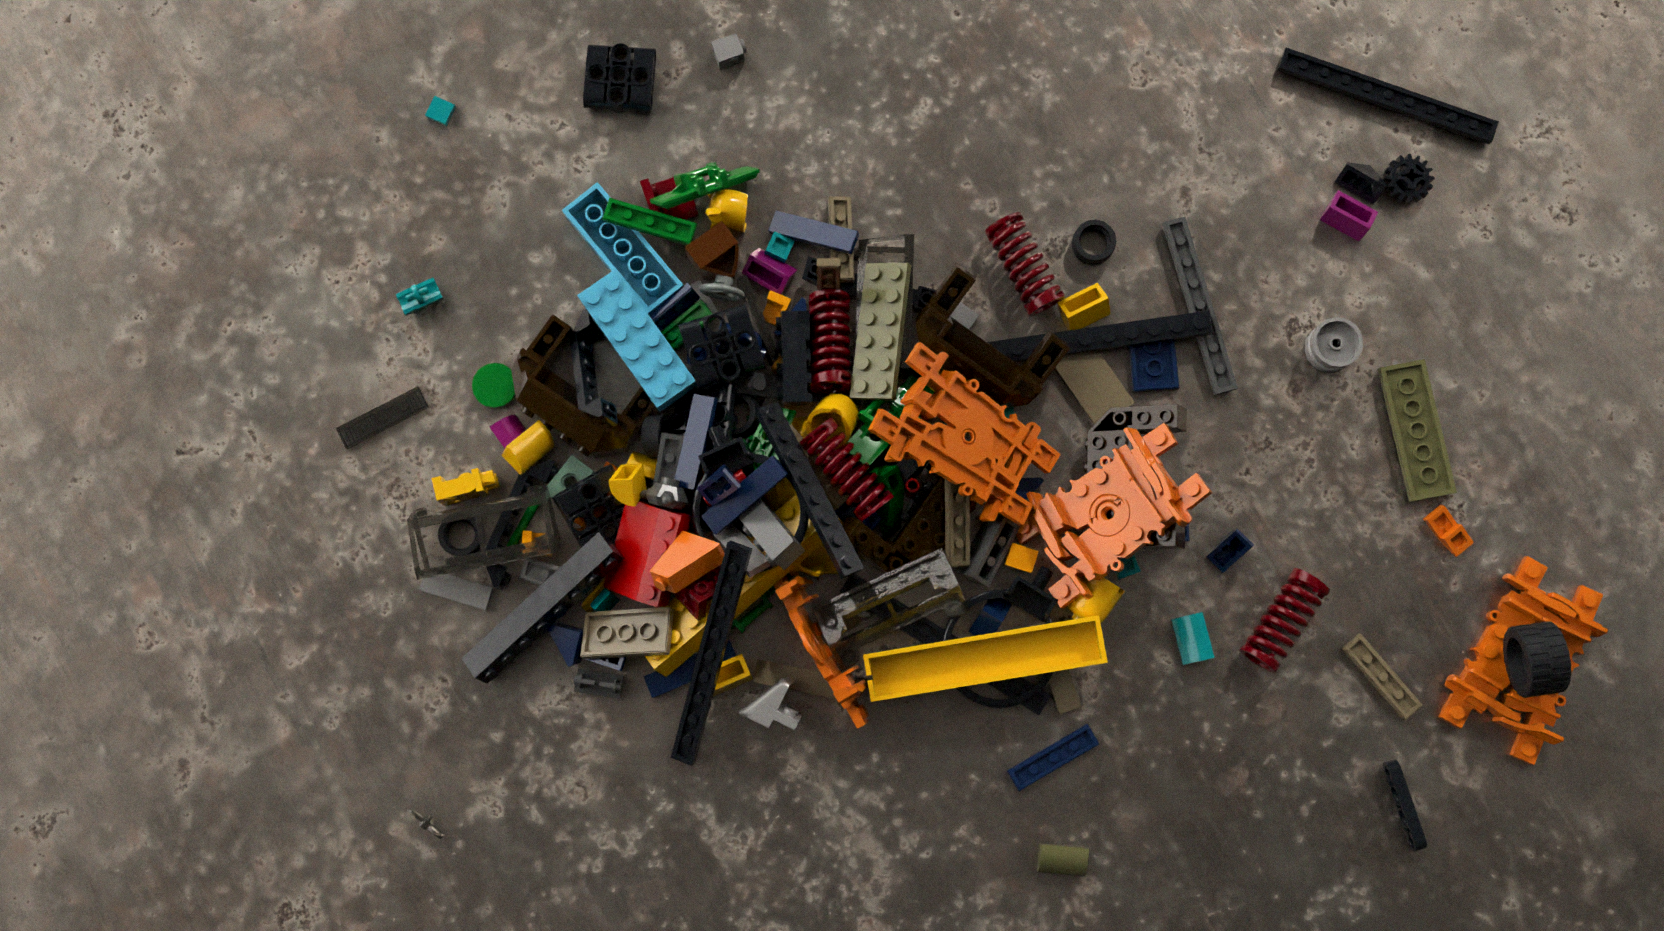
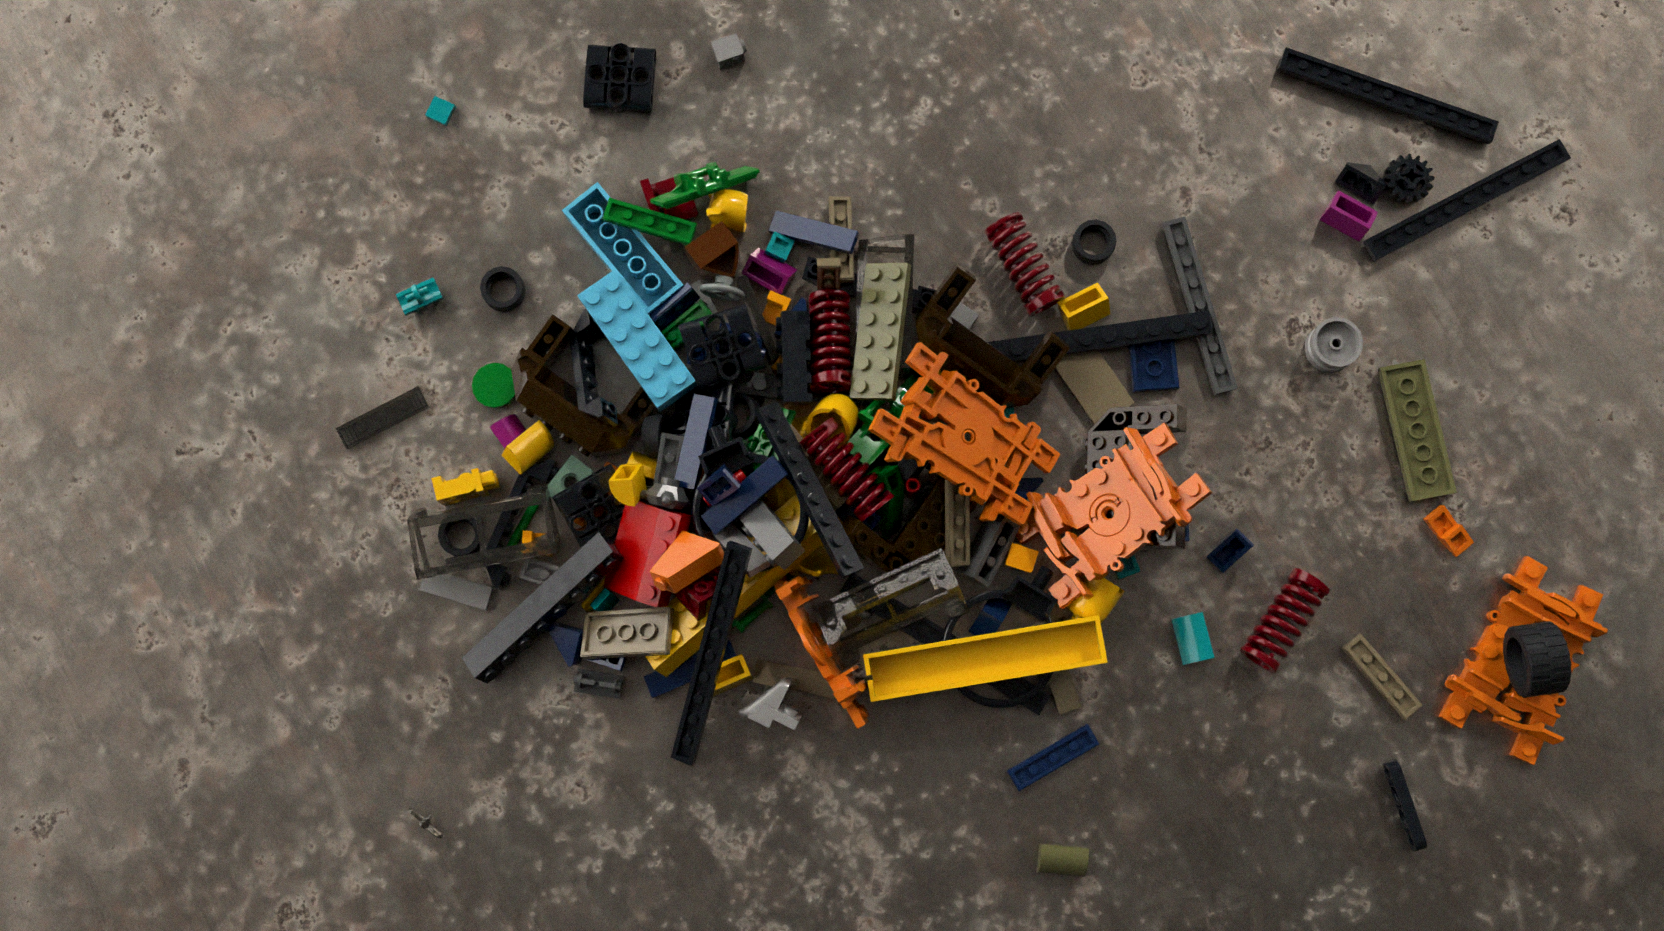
none -> black tyre [480,266,526,312]
none -> black plate [1363,139,1571,262]

